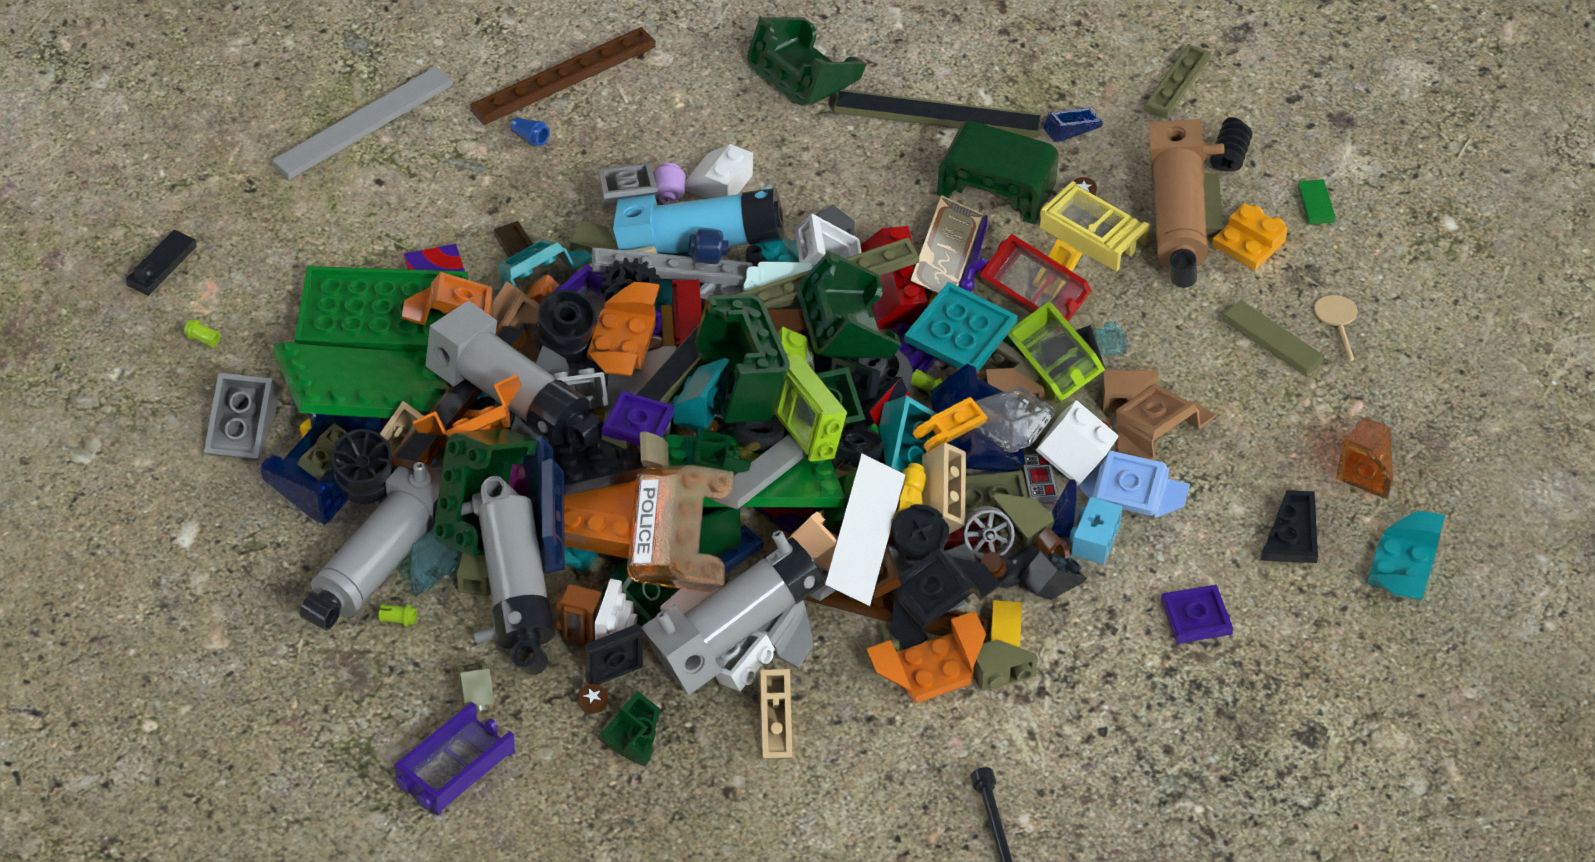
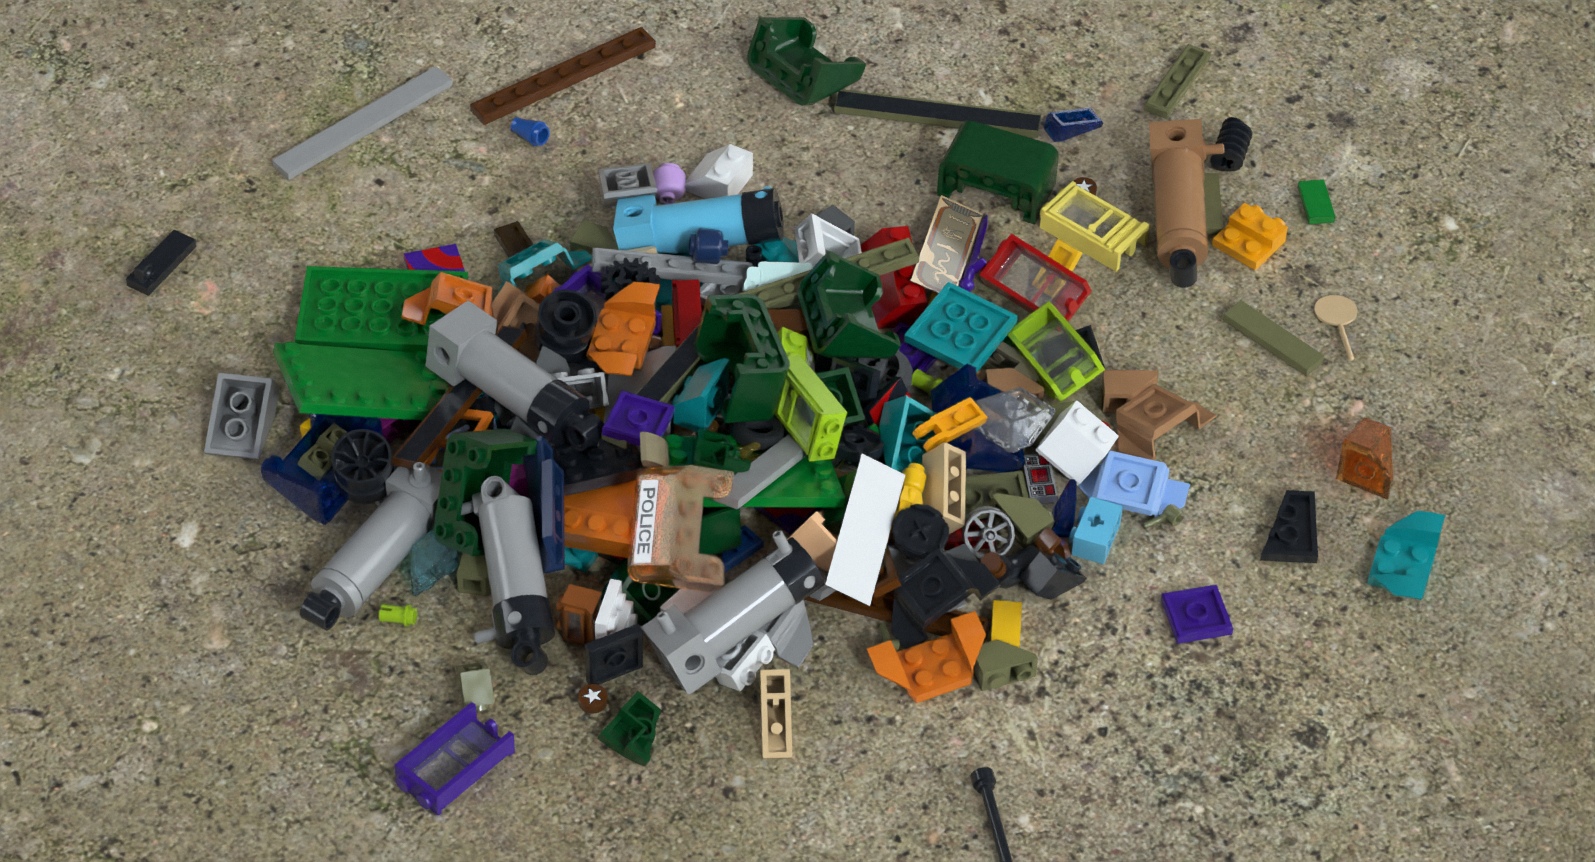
lime pin [184,319,221,348] -> none
tan slope [380,401,424,457] -> none
orange piece [413,374,522,440] -> none
clear light blue tile [1095,321,1127,356] -> none
none -> olive hand [1143,504,1183,529]

